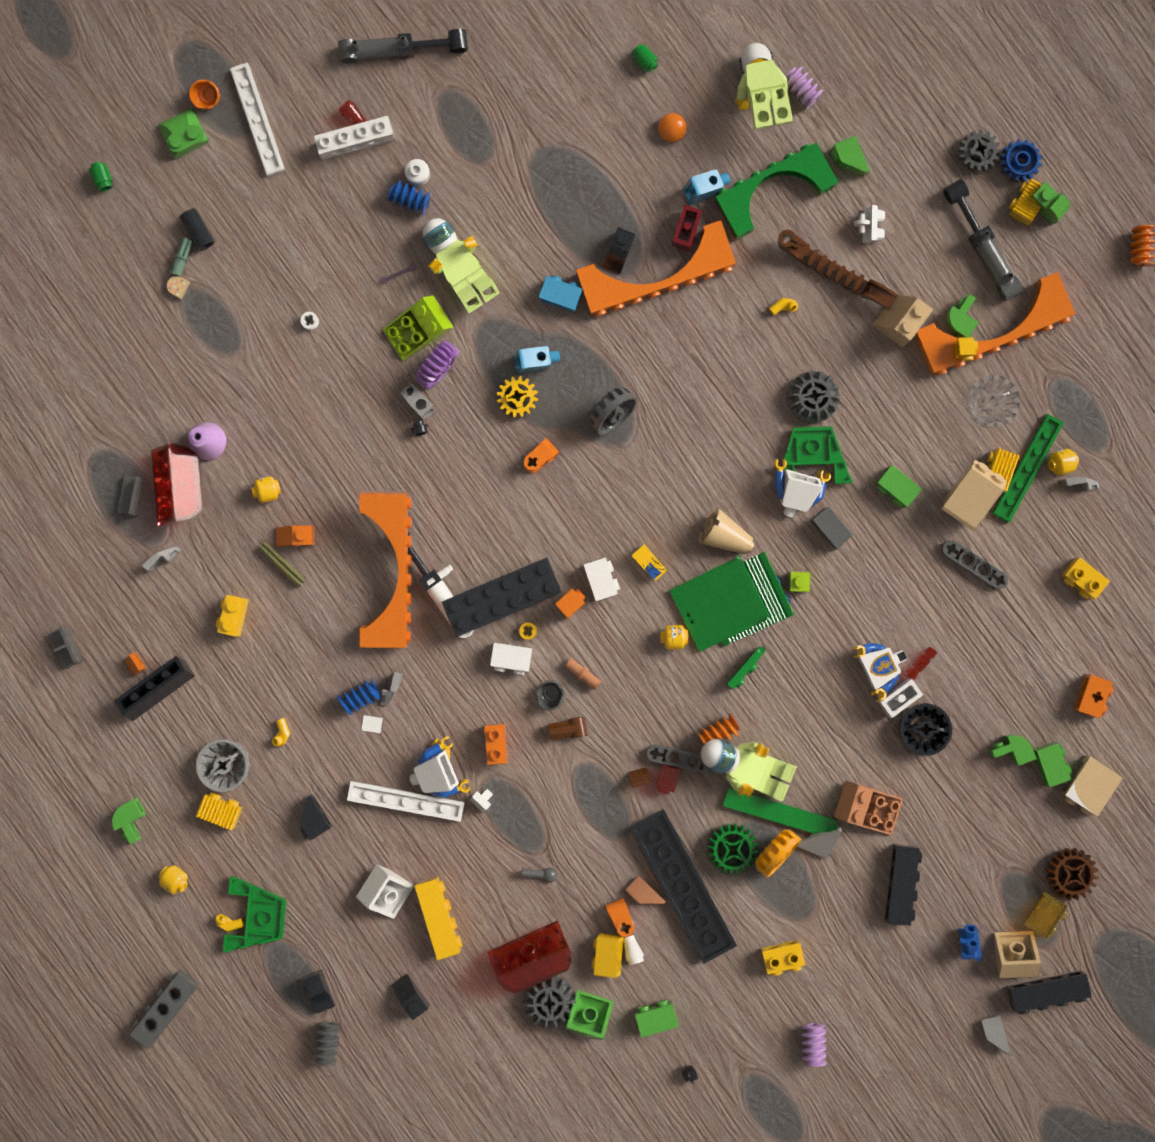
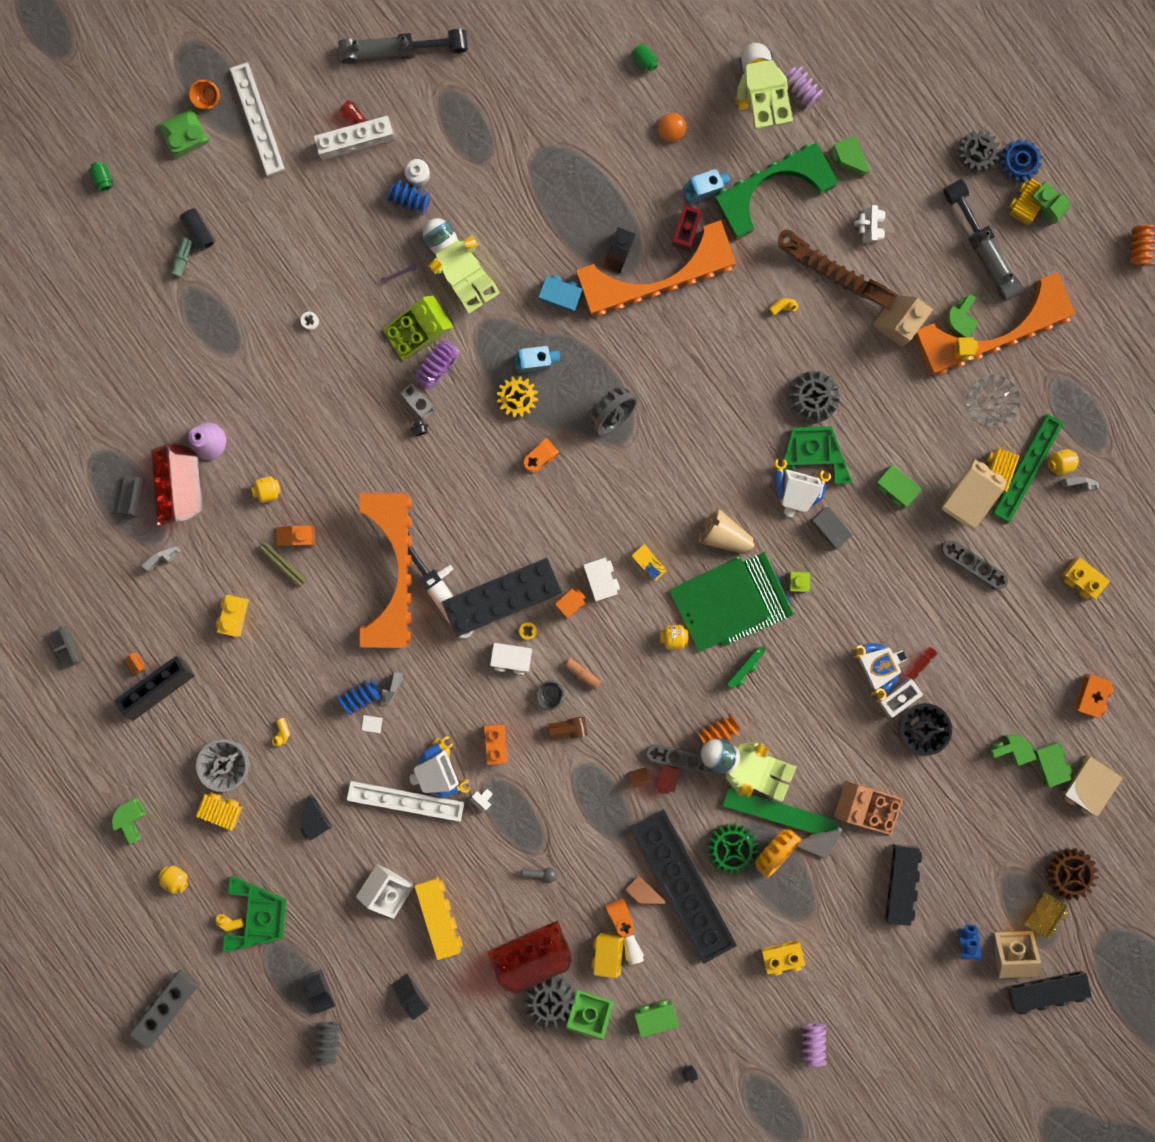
tan tile [167,276,190,299] -> none
light grey slope [981,1016,1010,1054] -> none

